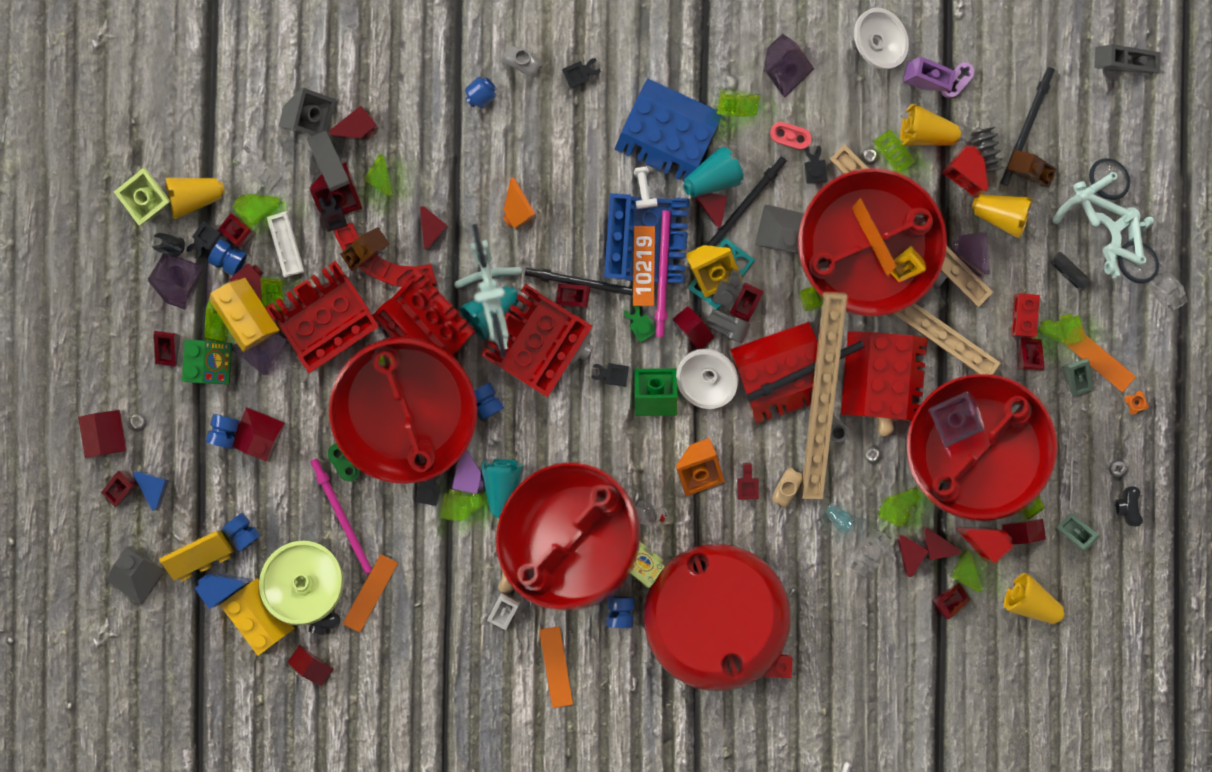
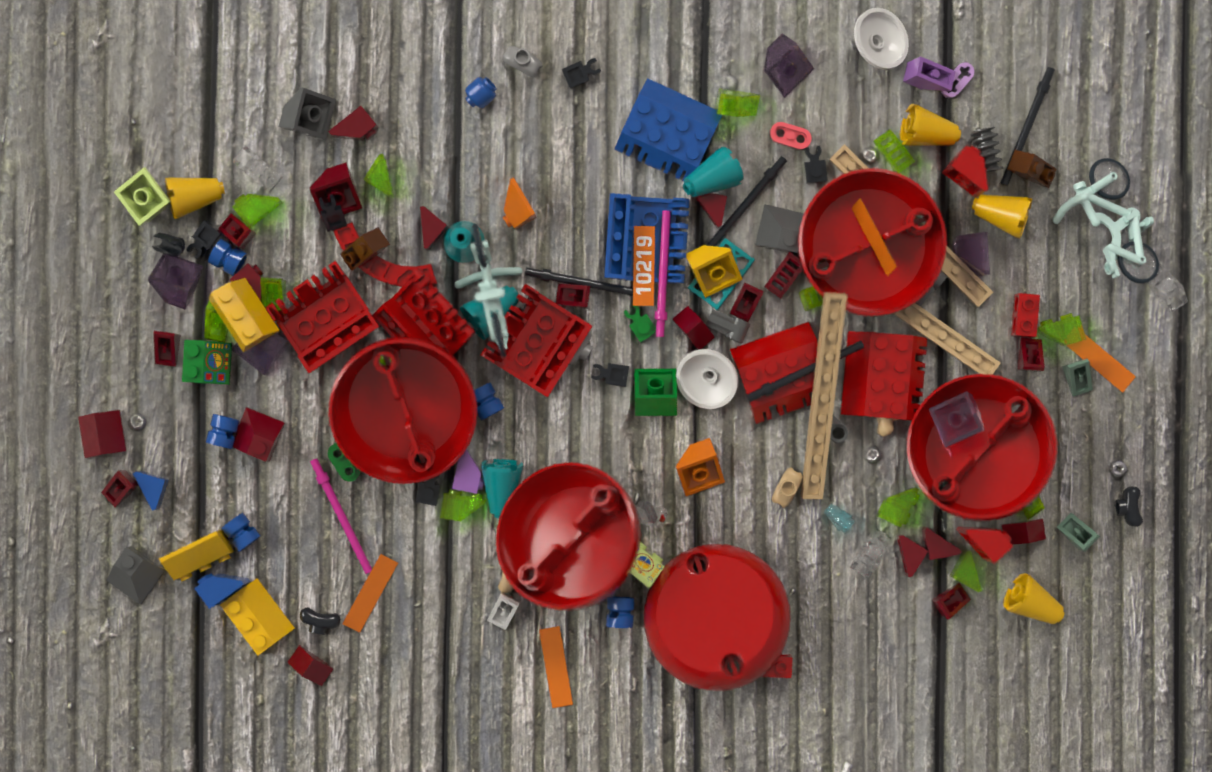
yellowish green dish [259,541,344,625] -> none
white plate [267,211,305,278] -> none
dark grey slope [306,130,350,192] -> none
white piece [634,166,658,209] -> none
dark grey plate [713,269,741,308] -> none
dark red plate [737,462,759,500] -> none
yellow slope [891,246,926,282] -> none
black slope [1050,252,1090,290] -> none
dark grey slope [1094,44,1161,74] -> none
orange plate [1124,391,1149,415] -> none
none -> teal cone [443,221,485,263]
none -> dark red slope [764,252,803,299]

